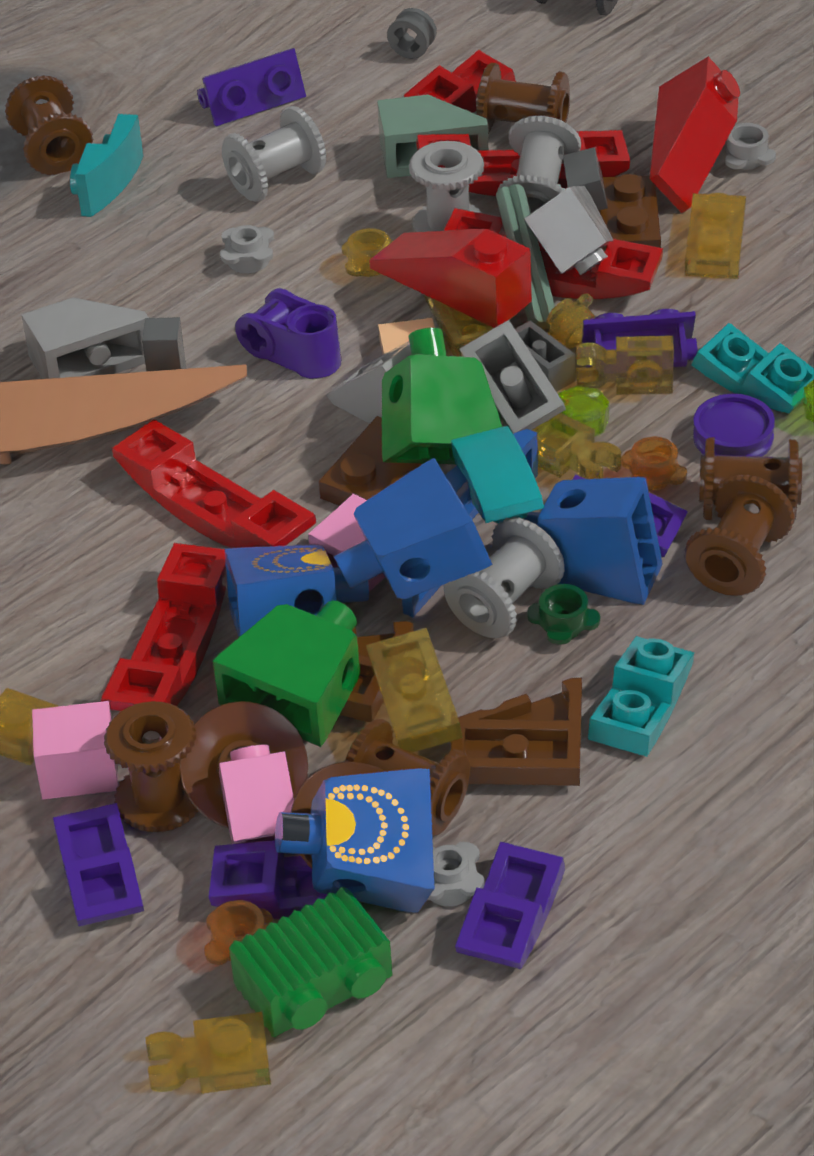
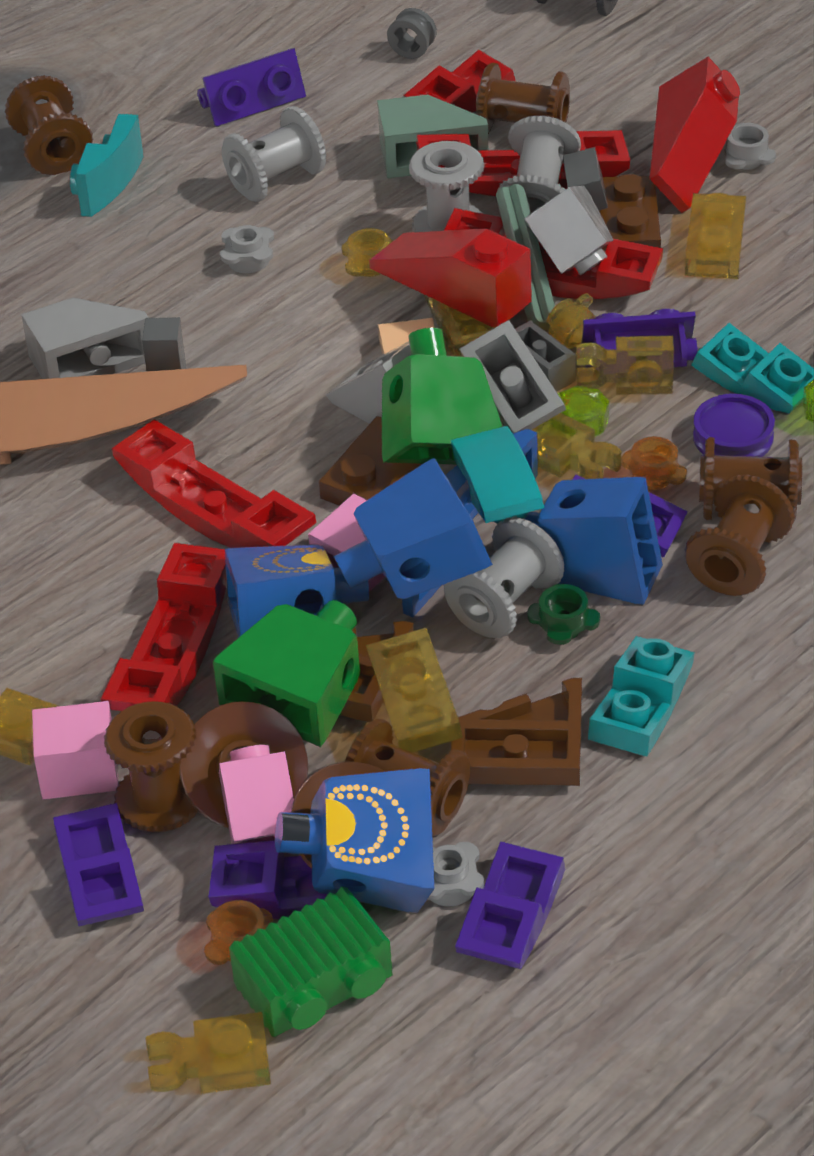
dark purple piece [235,288,342,379] -> none

